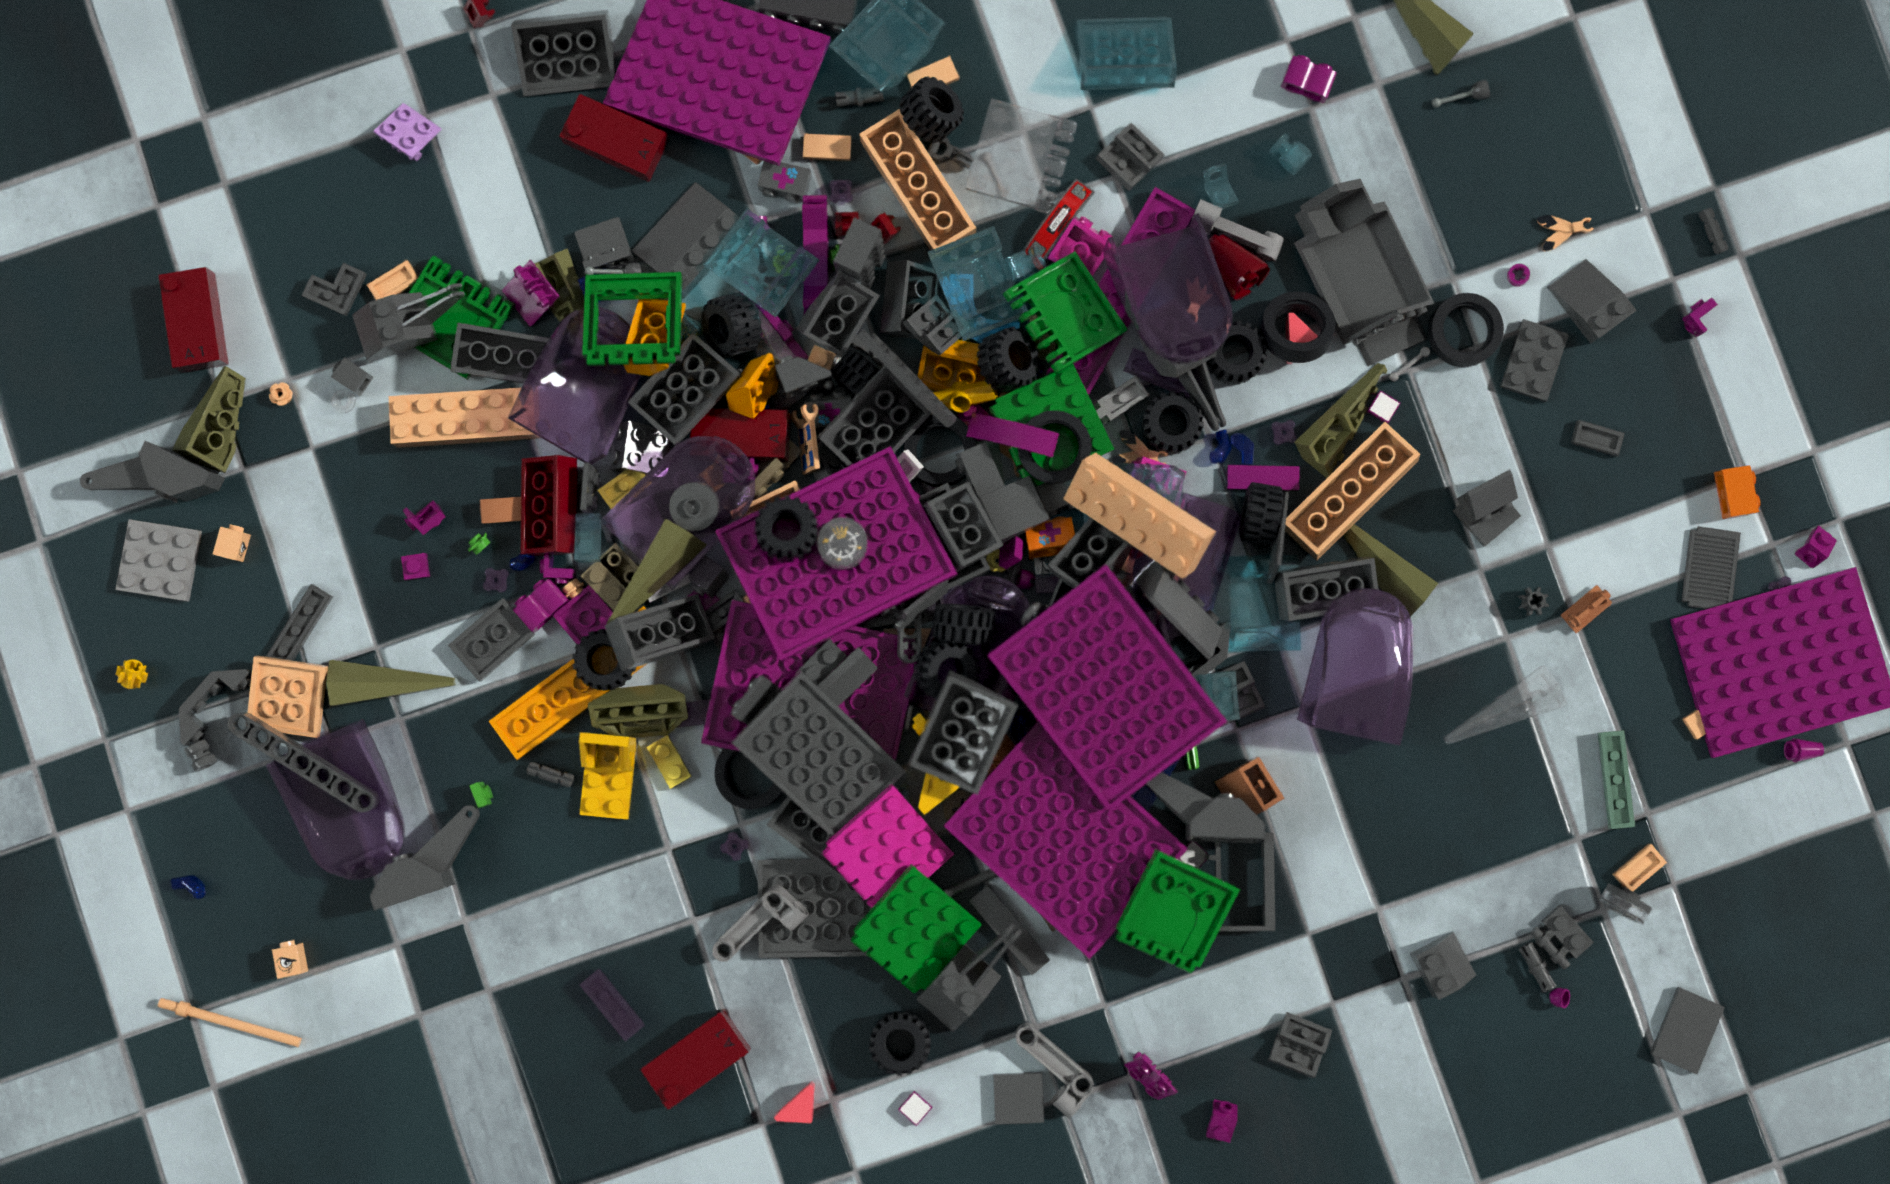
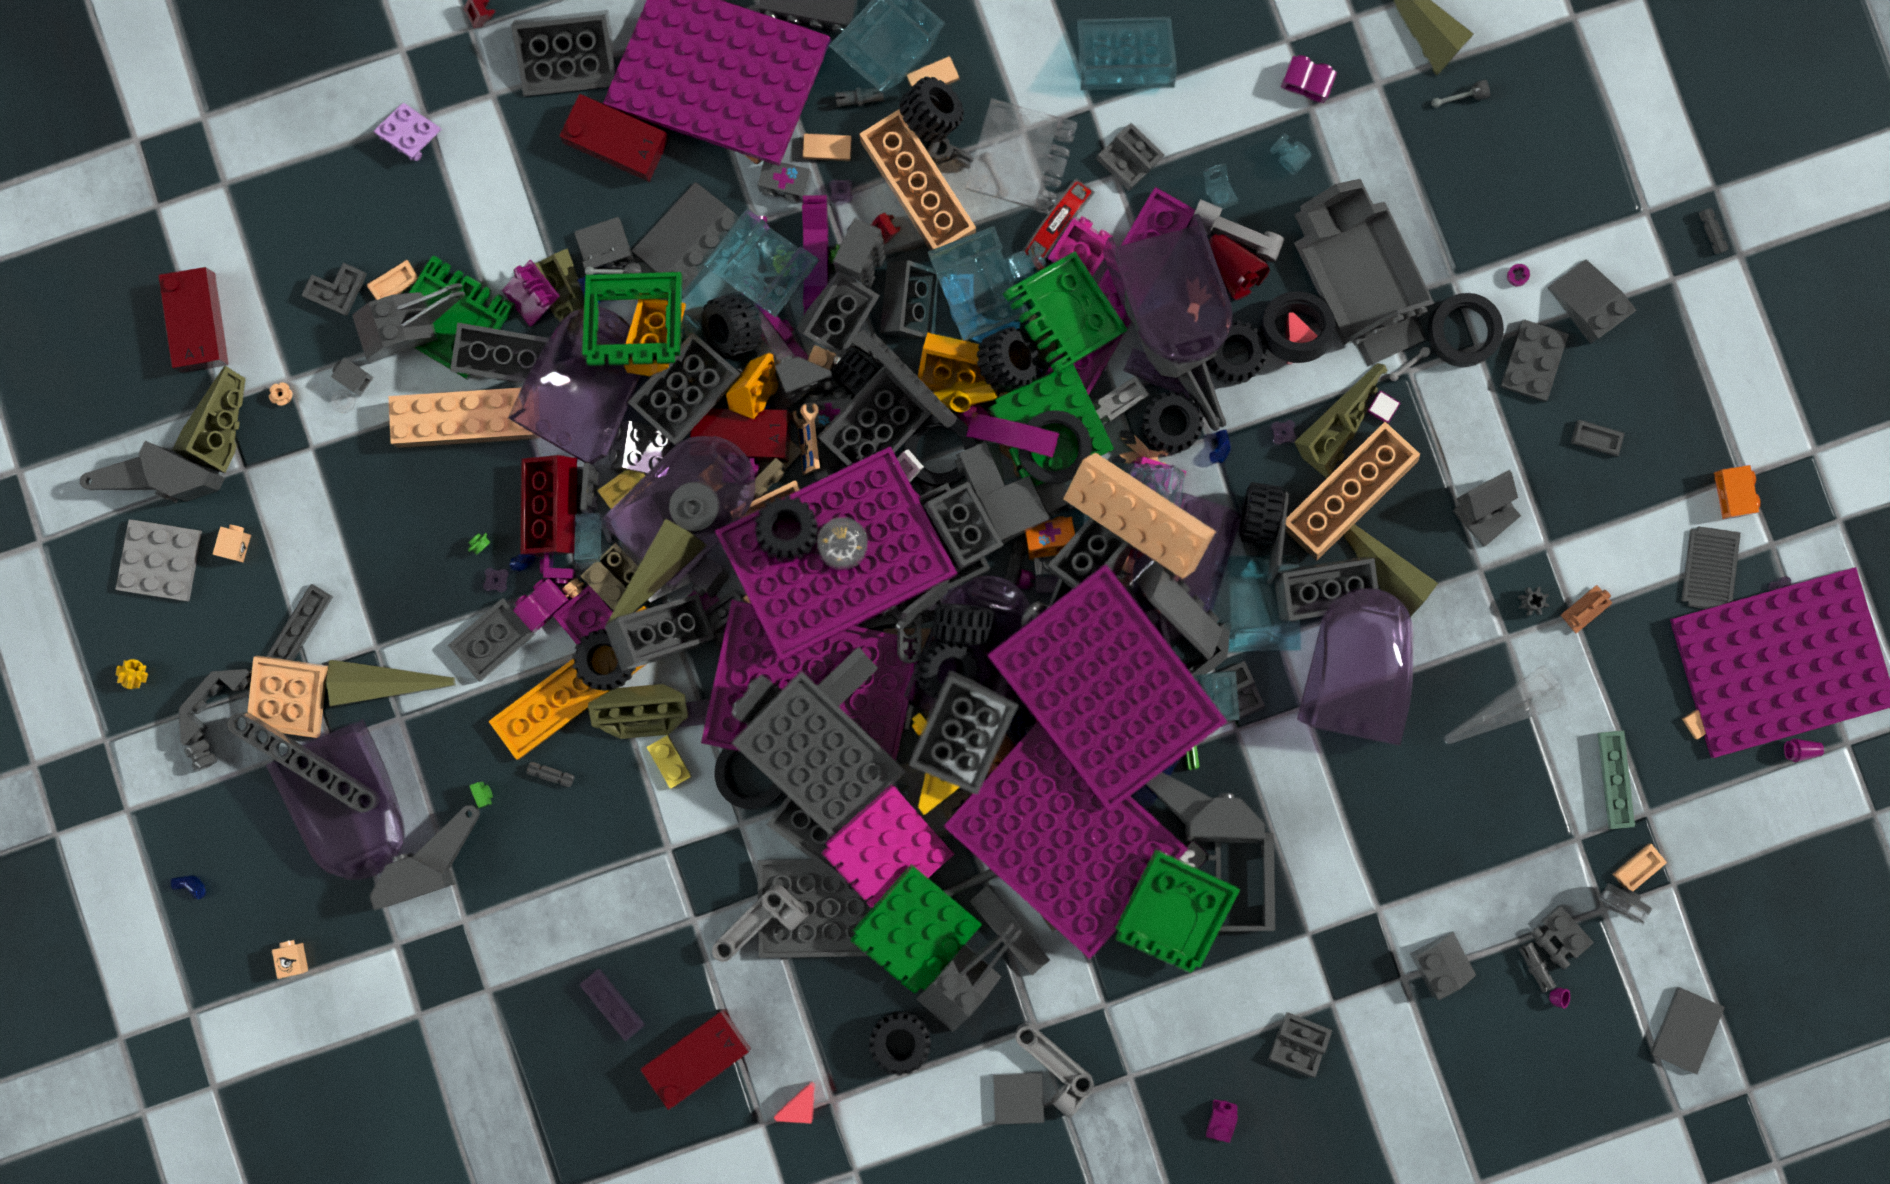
light nougat bar [158,998,302,1047] -> none
magenta plate [401,553,430,581] -> none
magenta bracket [403,500,446,535] -> none
nougat slope [480,497,521,524] -> none
yellow bracket [579,733,636,819] -> none
clear purple plate [720,832,749,861] -> none
dark grey hinge [795,639,847,686] -> none
dark red tile [835,211,859,238] -> none
white tile [898,1090,933,1126] -> none
dark grey slope [903,294,971,355] -> none
light yellow plate [986,549,1006,572] -> none
magenta plate [999,536,1023,569] -> none
magenta hinge [1124,1051,1178,1100] -> none
nougat slope [1214,757,1284,815] -> none
magenta tile [1227,465,1299,491] -> none
clear blue arm [1230,433,1254,465] -> none
light nougat piece [1537,215,1594,251] -> none
magenta bracket [1682,298,1718,337] -> none
magenta bracket [1795,525,1837,568] -> none

